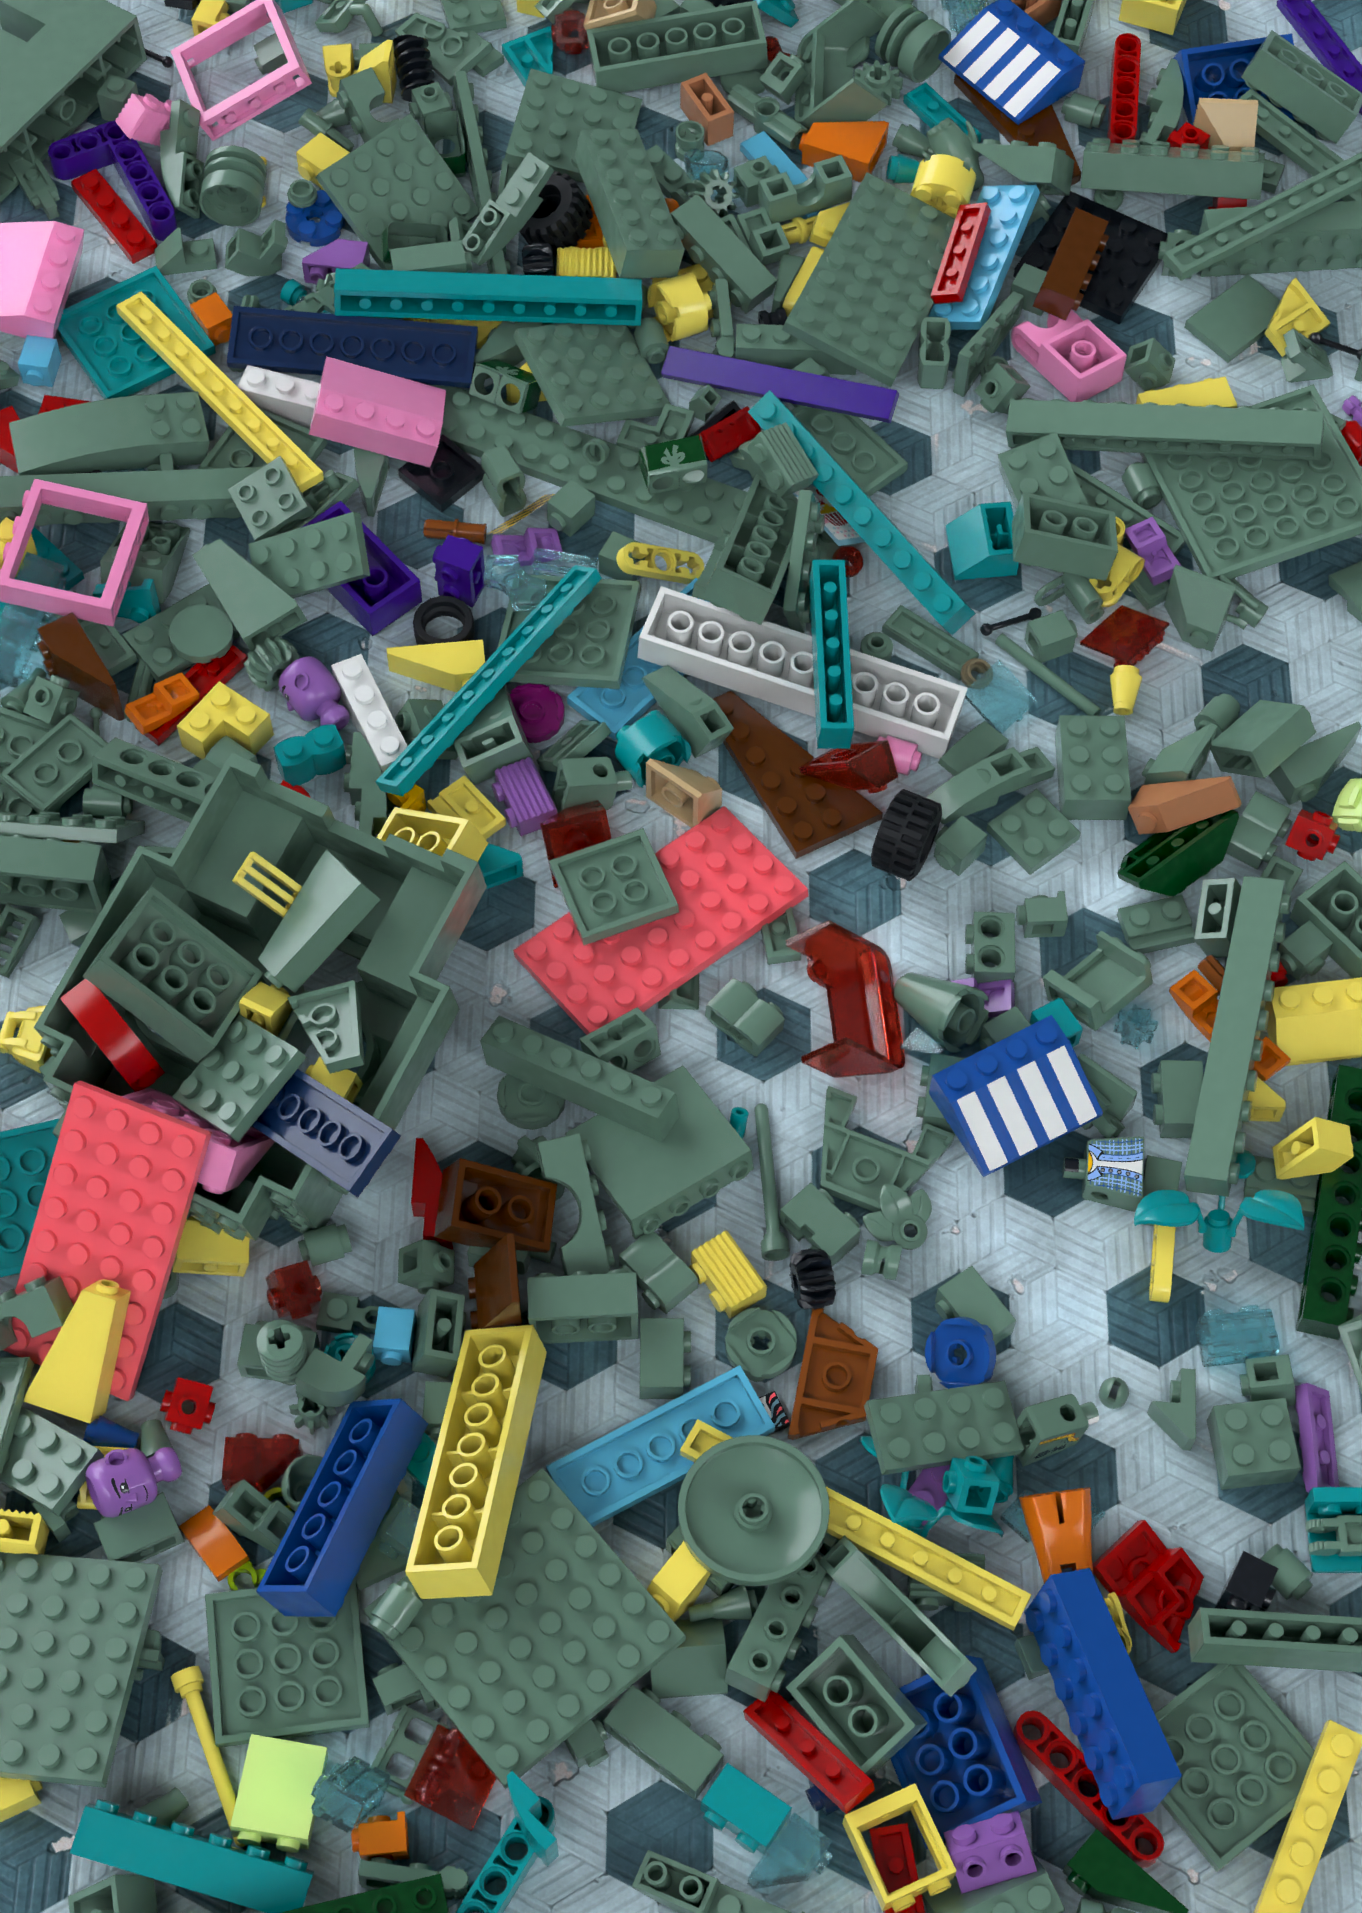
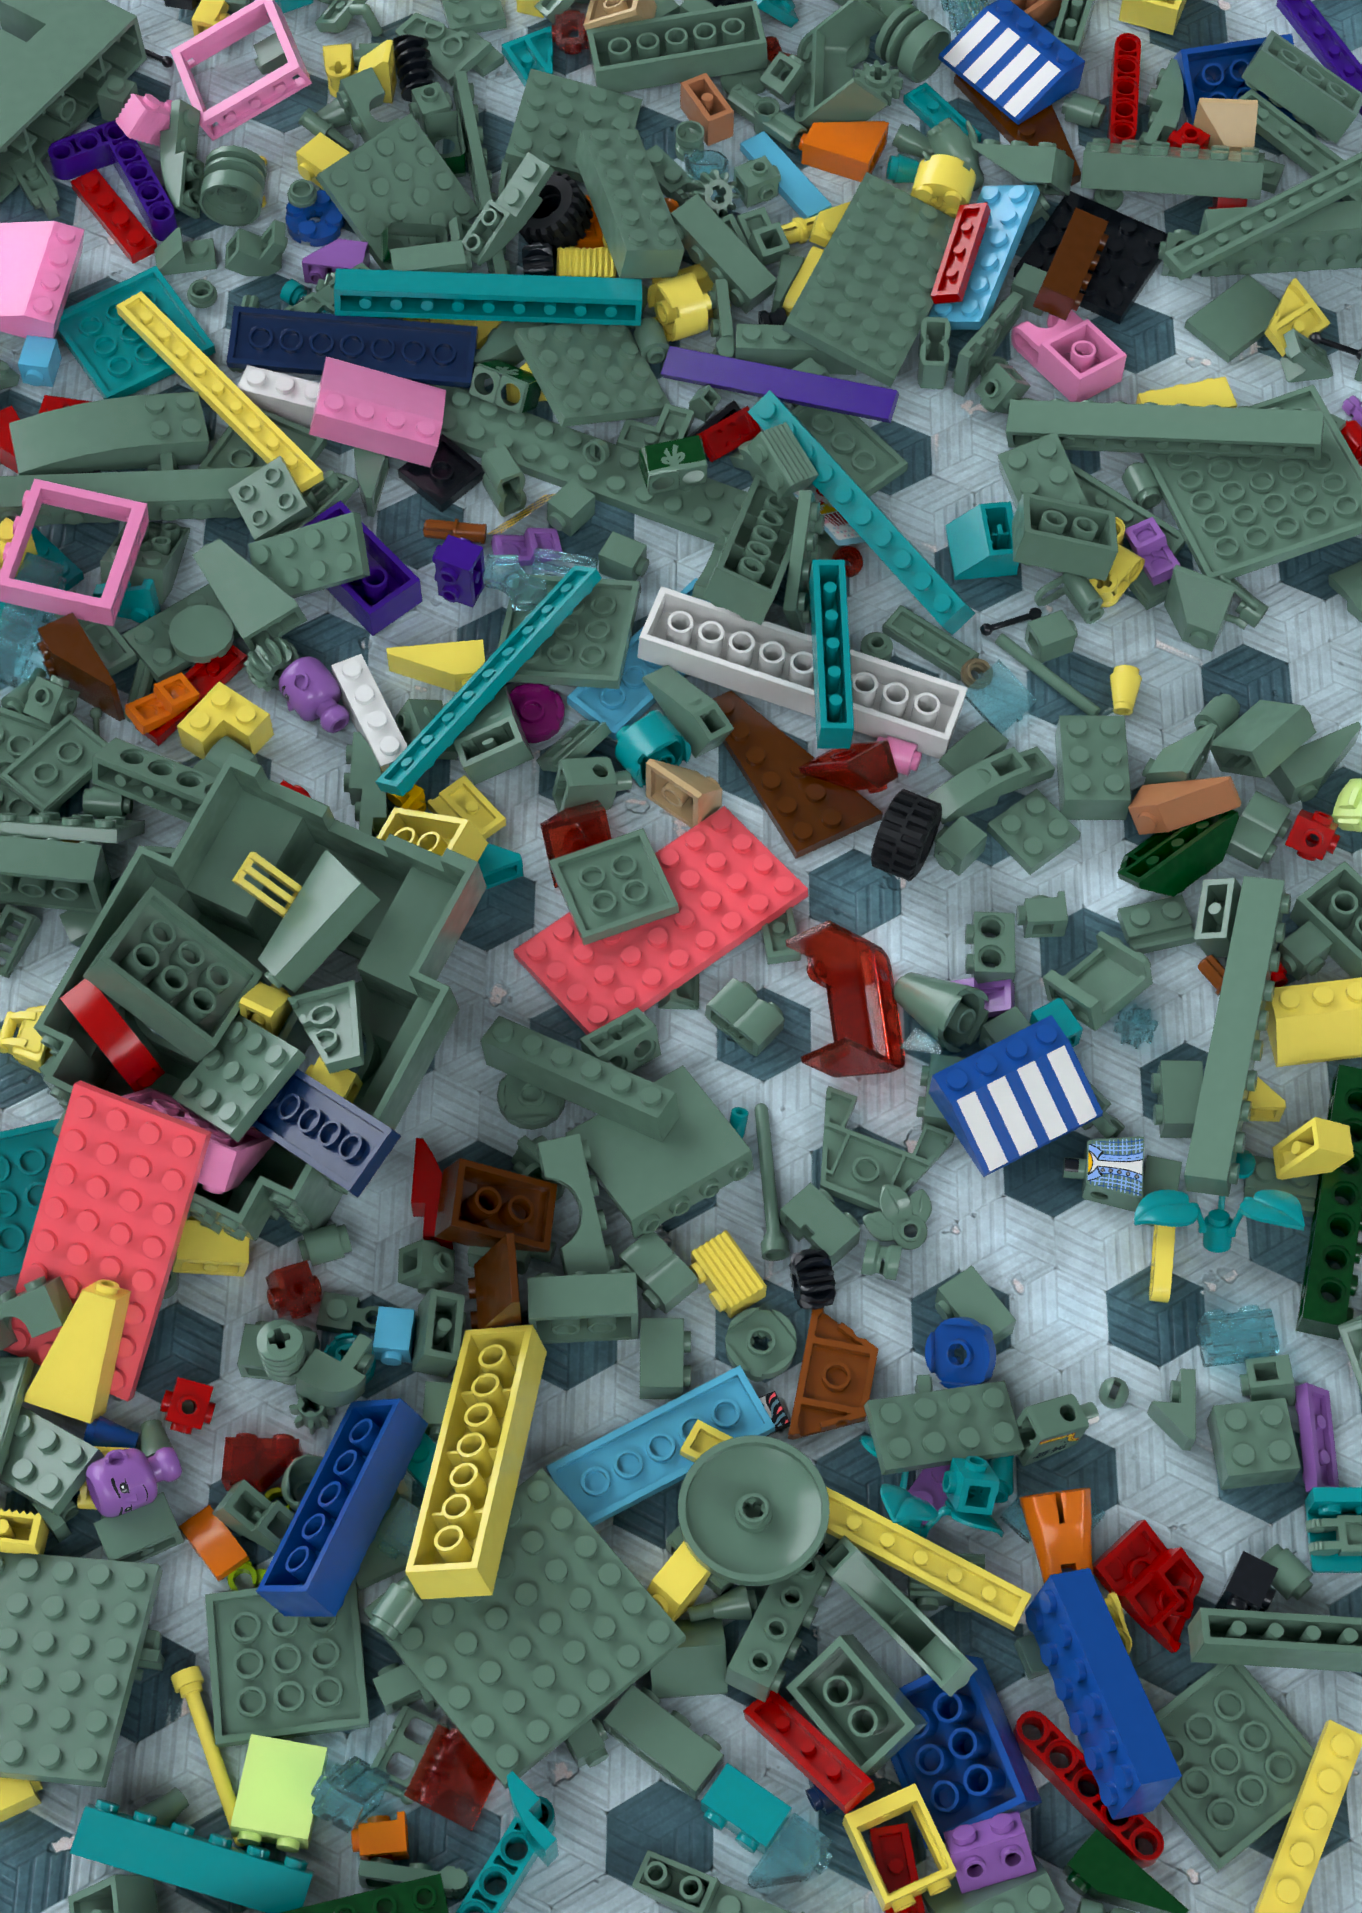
orange brick [190,292,233,346] -> none
teal brick [274,725,346,786] -> none
black tyre [413,596,475,645] -> none
medium lavender brick [492,757,557,836] -> none
light yellow beam [616,542,705,584] -> none
sand green arch [758,155,853,224] -> none
sand green slope [1077,1054,1137,1122] -> none
clear red hinge [1080,605,1169,667] -> none
sand green brick [1124,338,1176,391] -> none
orange slope [1169,969,1291,1081] -> none
sand green plate [1260,855,1303,894] -> none

